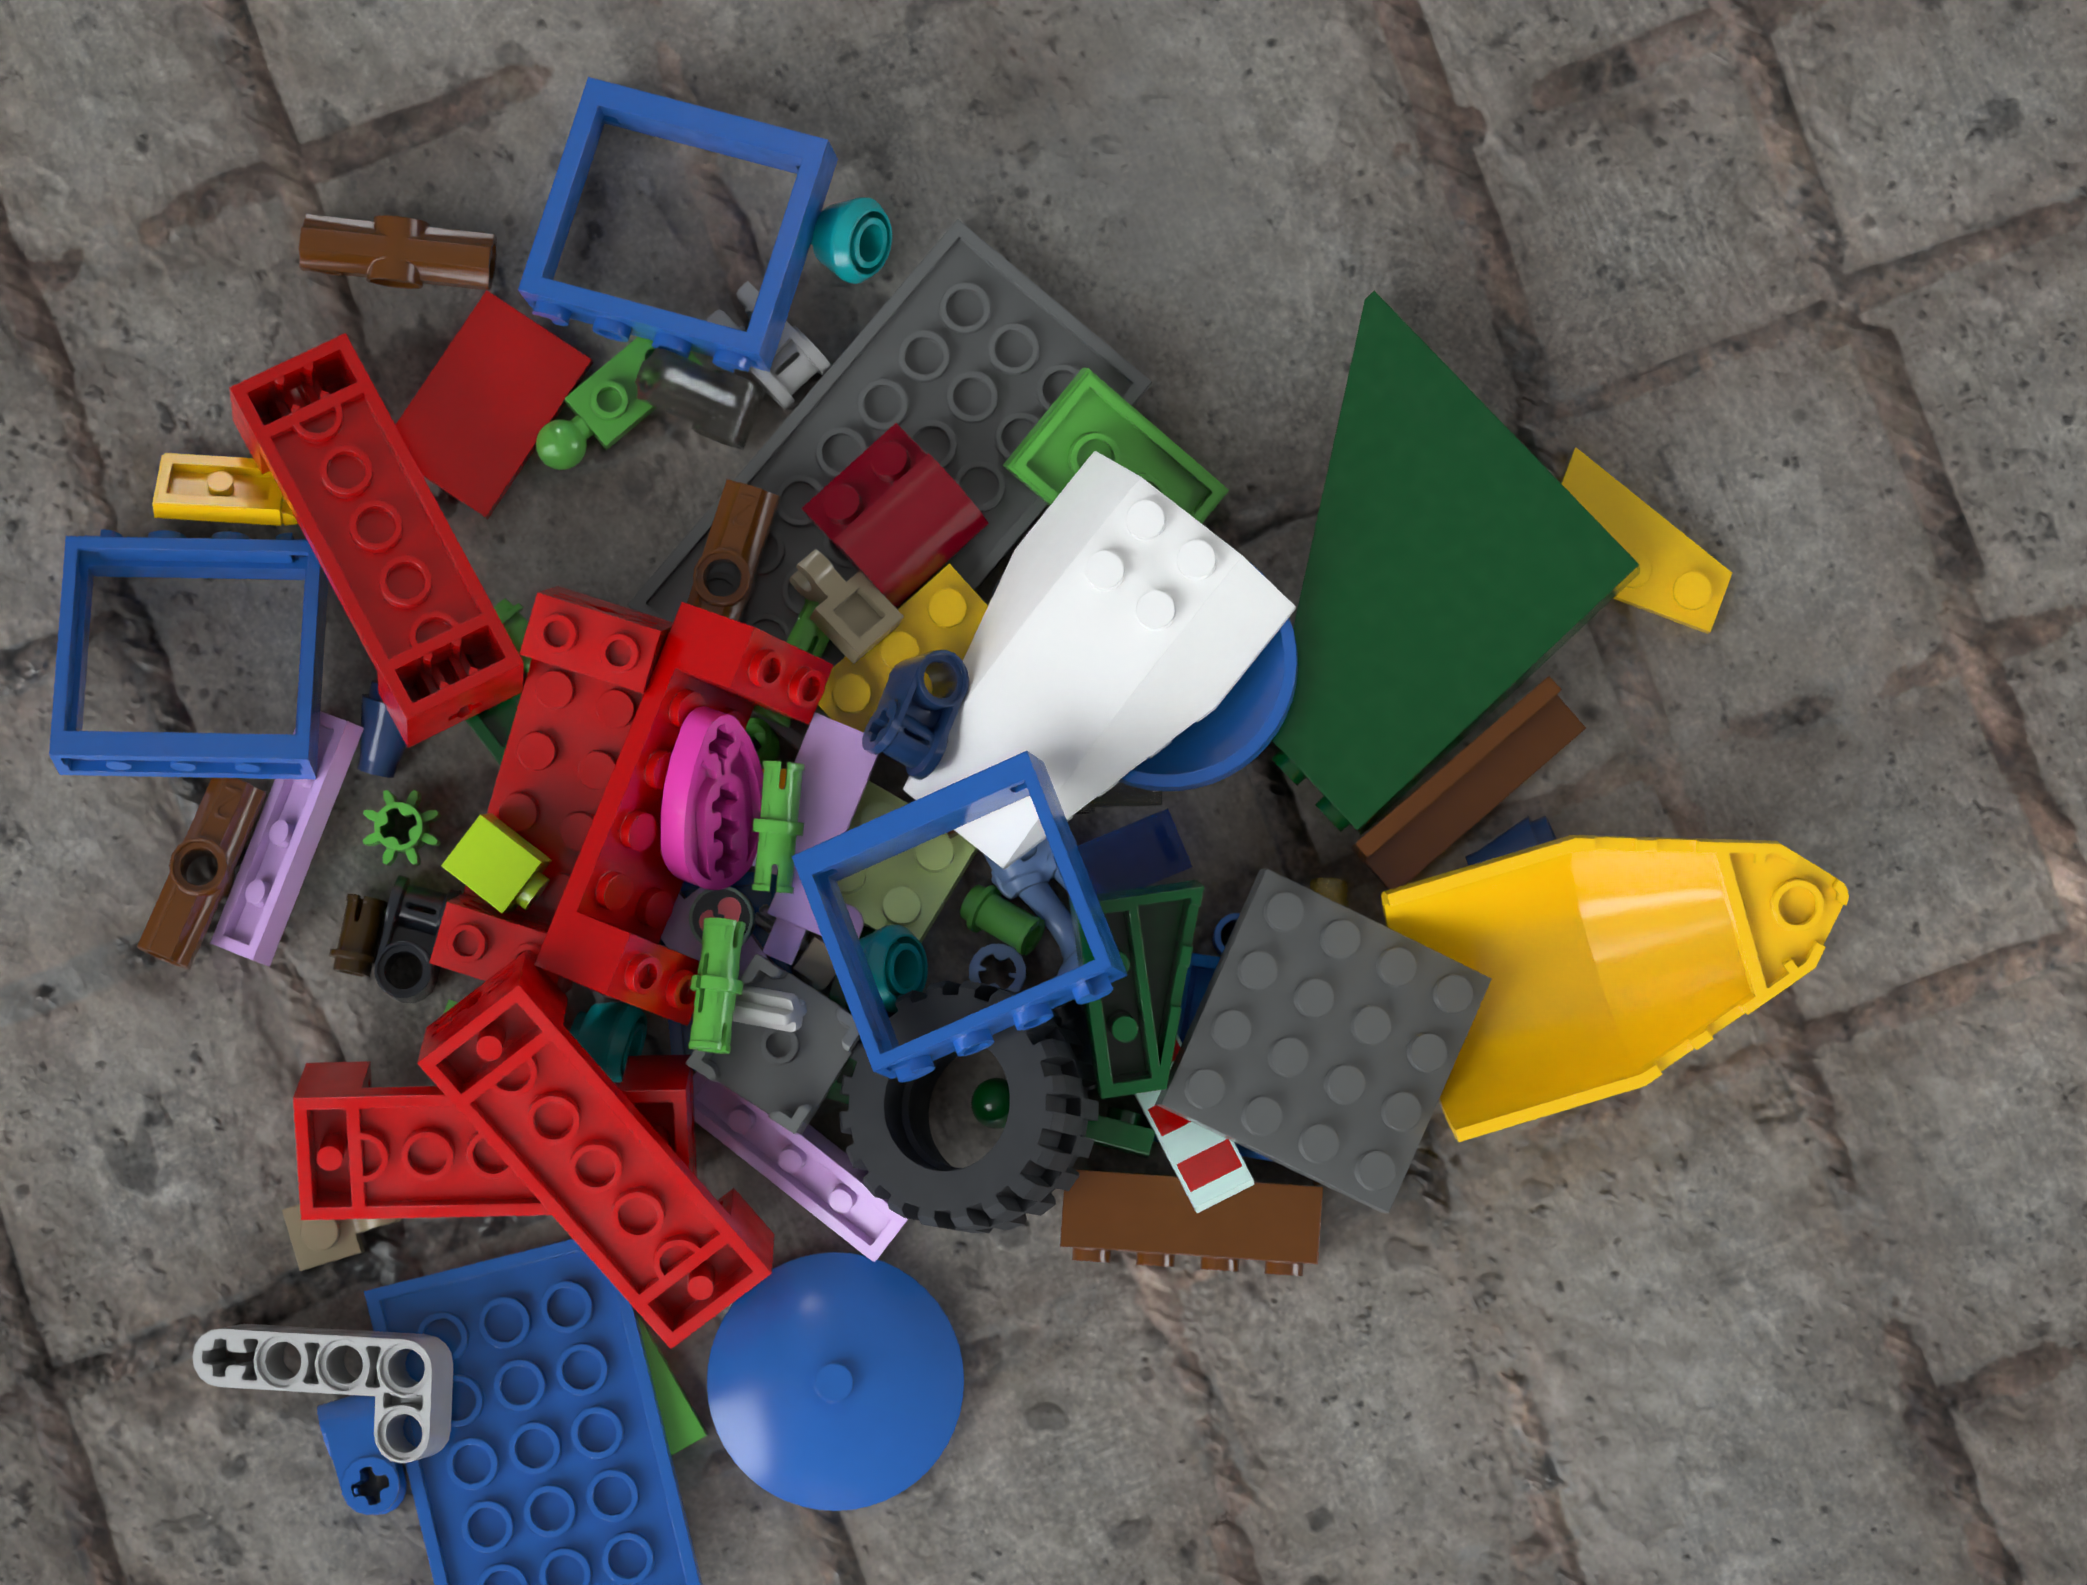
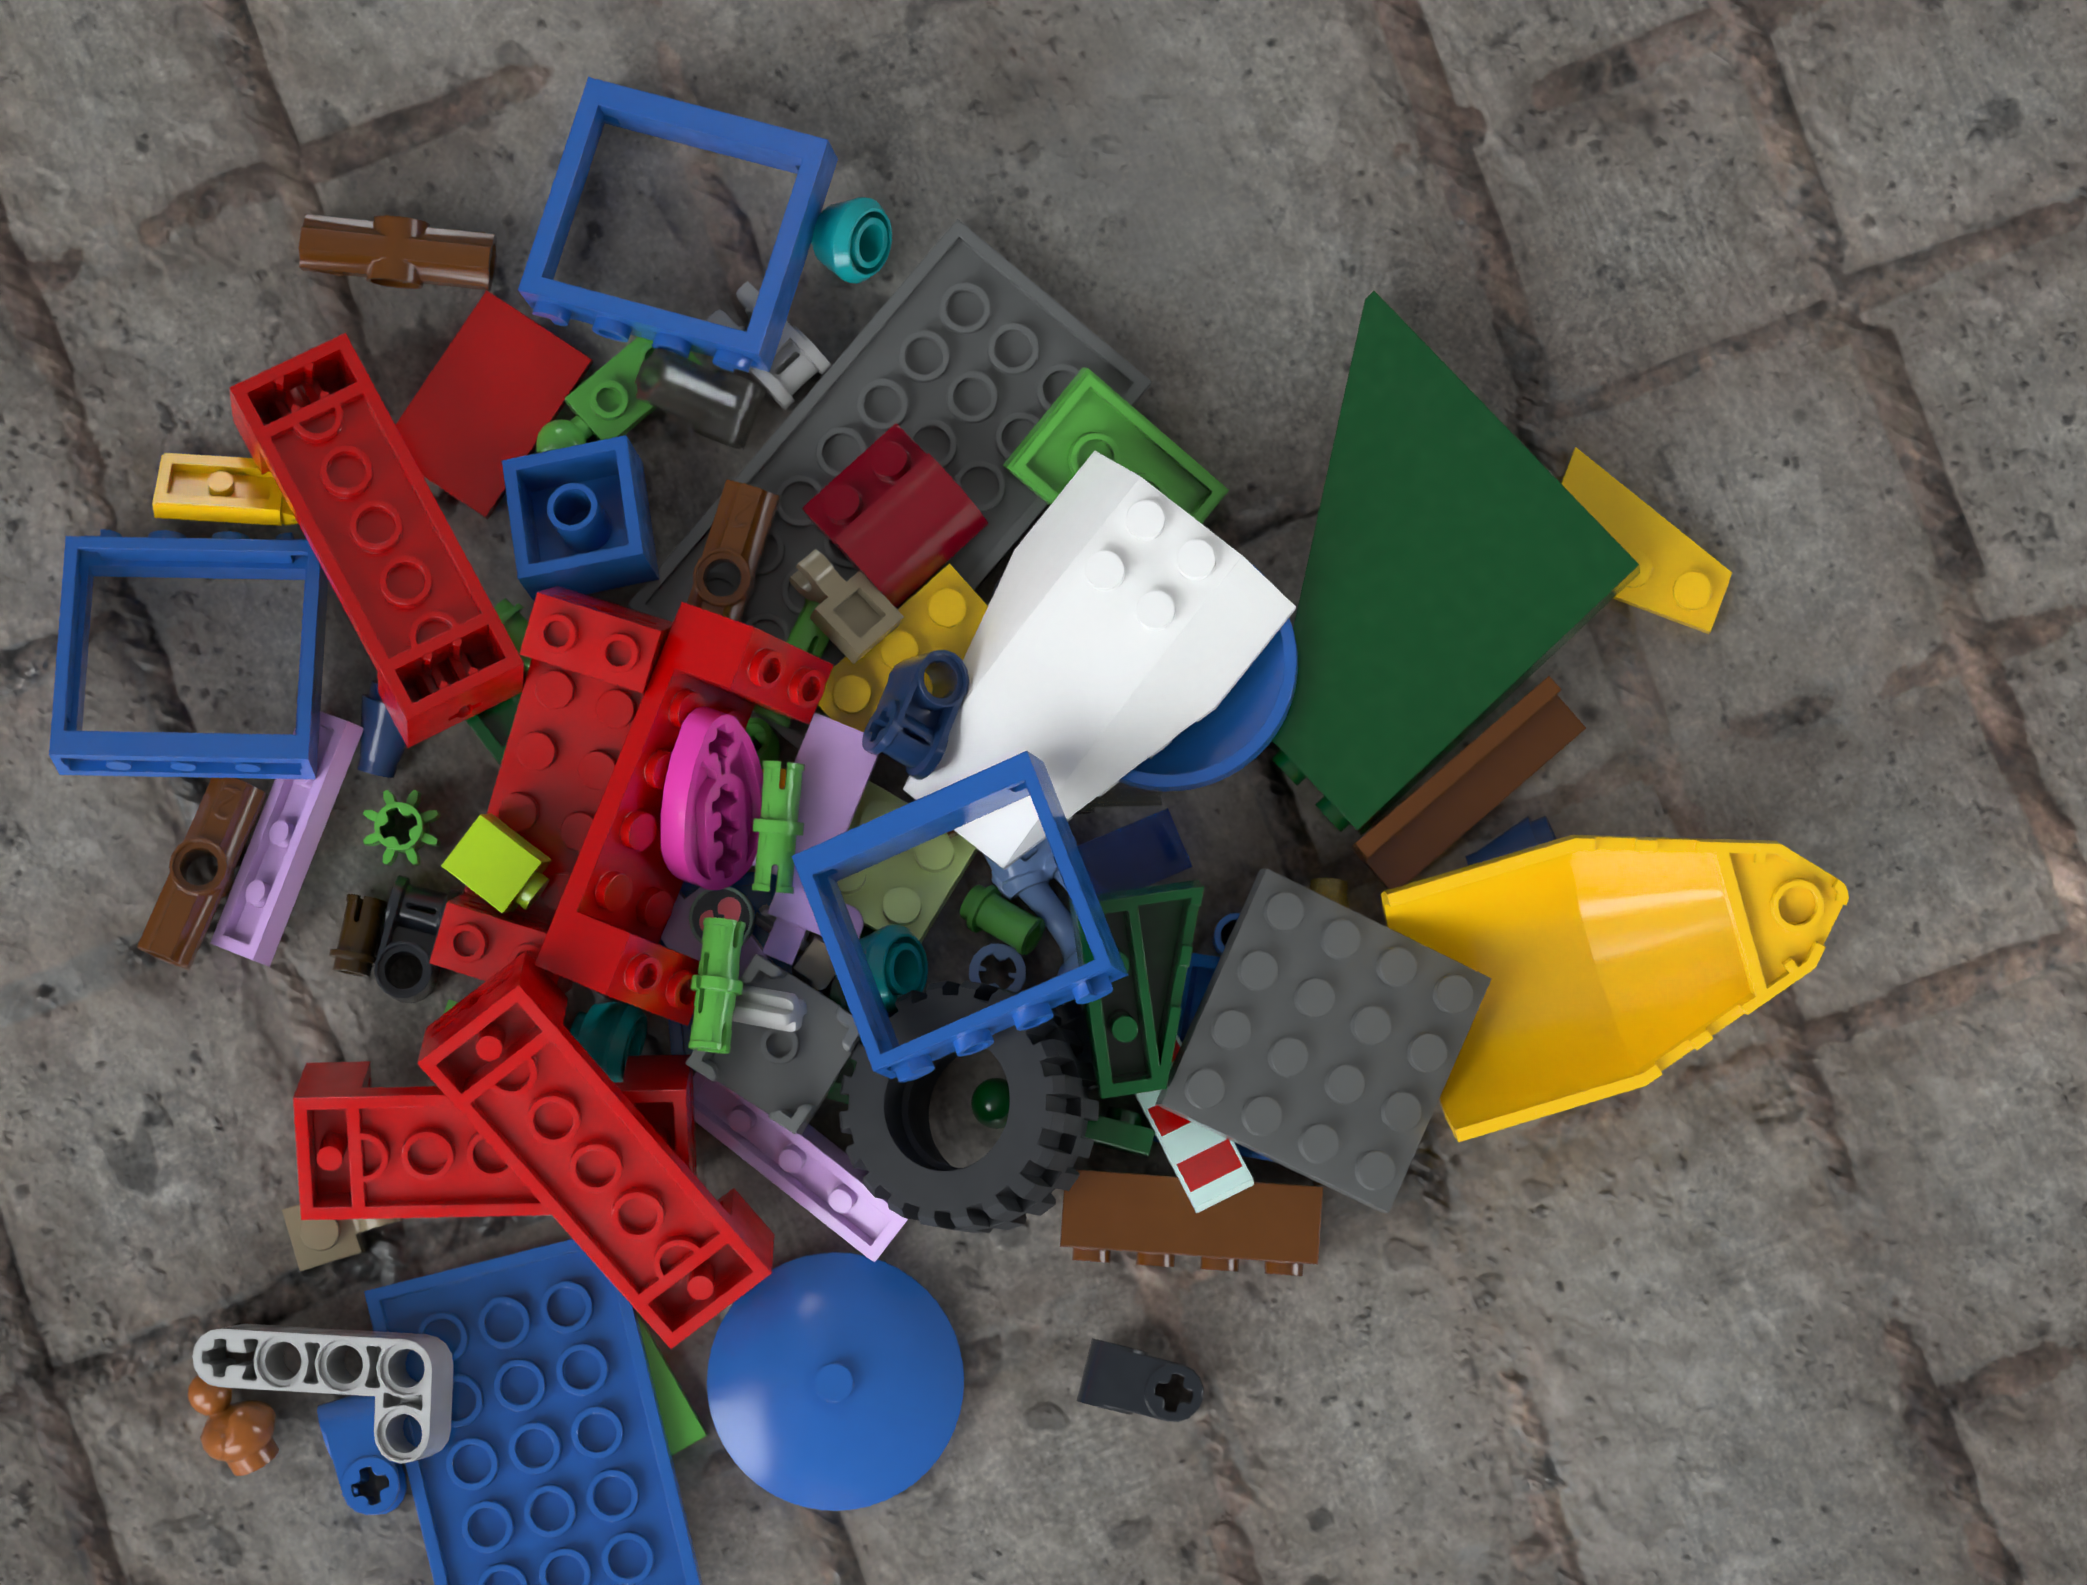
none -> dark orange animal [188,1375,279,1476]
none -> blue brick [502,435,660,602]
none -> black piece [1076,1338,1204,1422]

